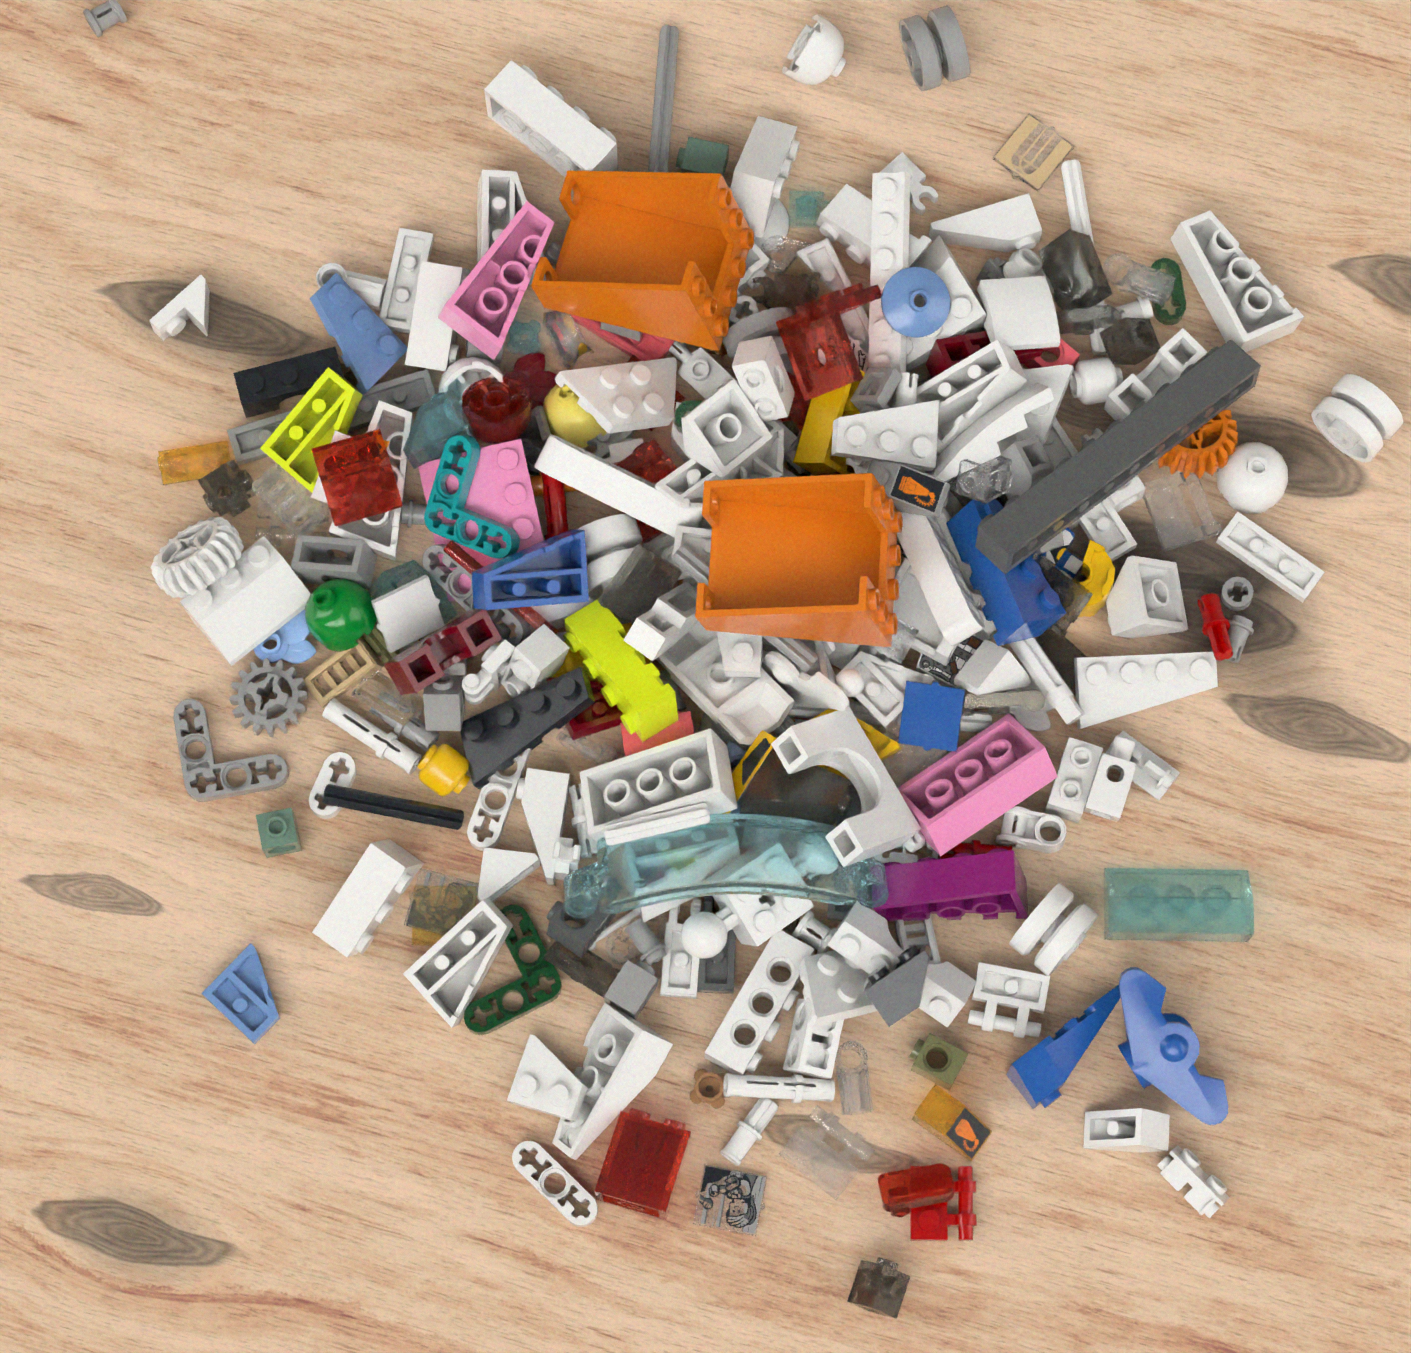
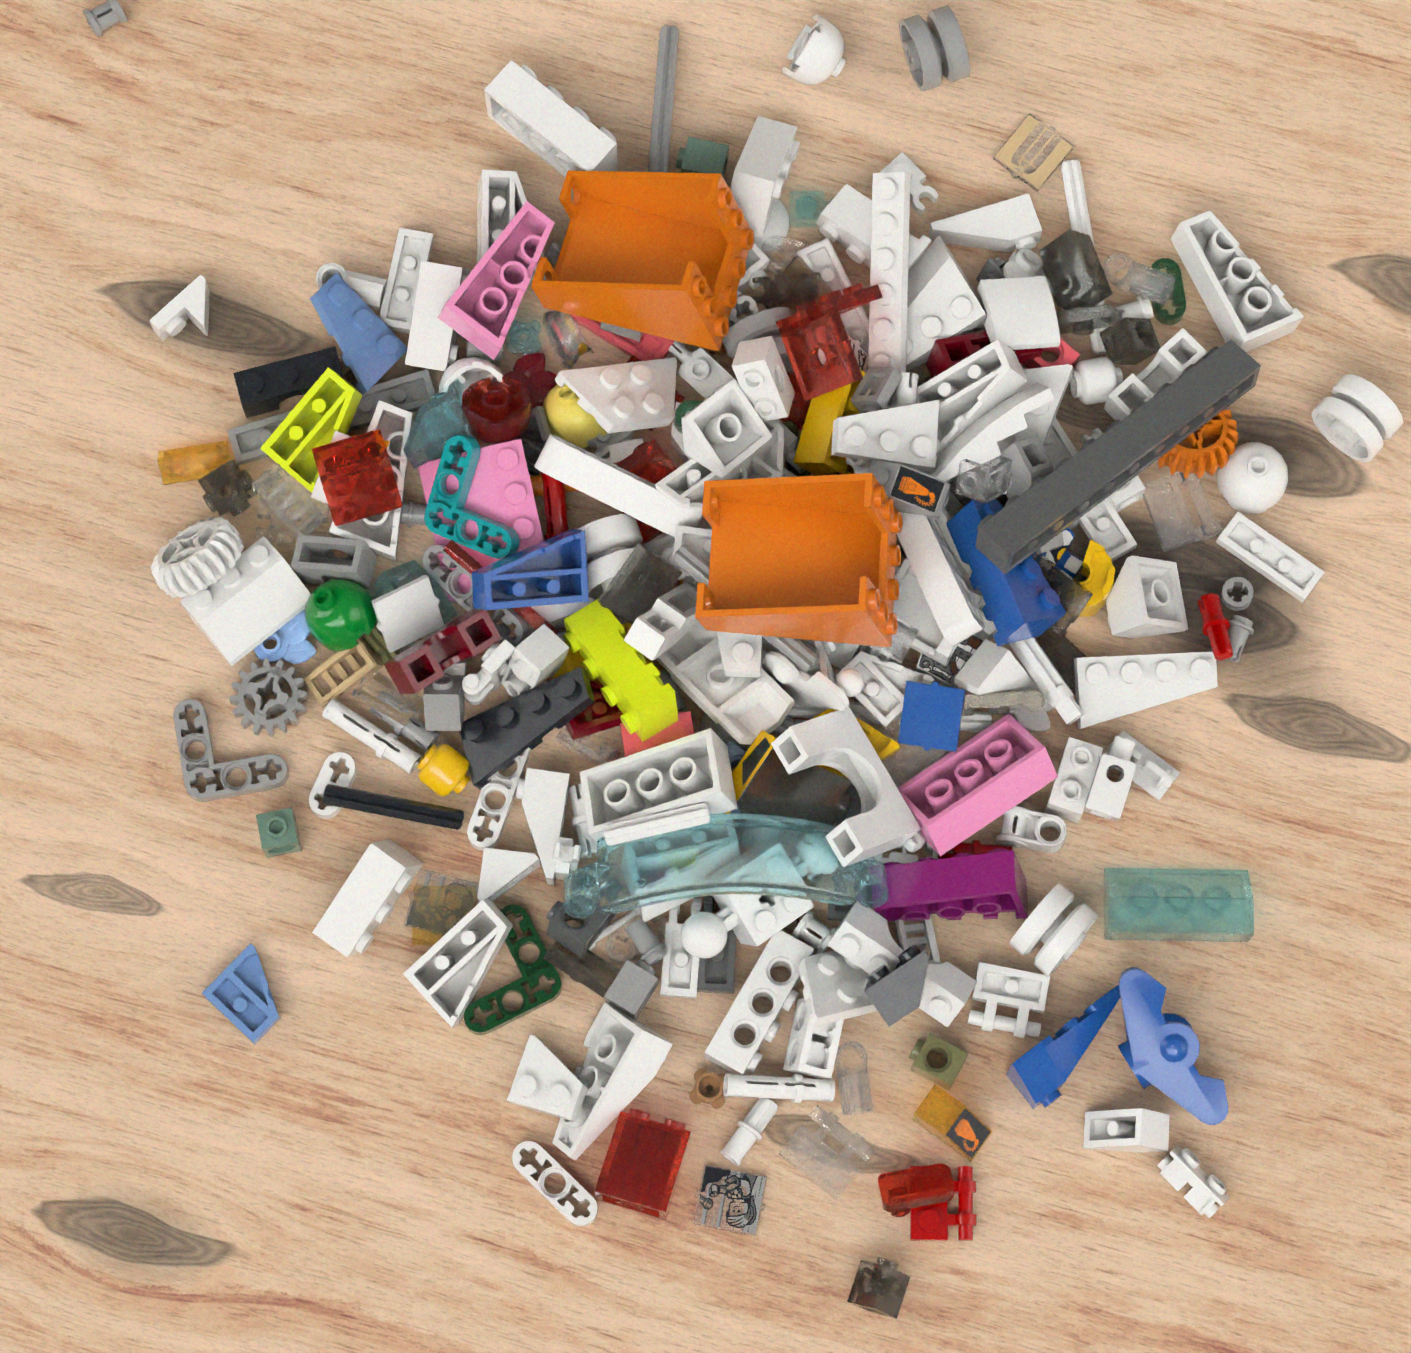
medium blue dish [881,267,950,338] -> none

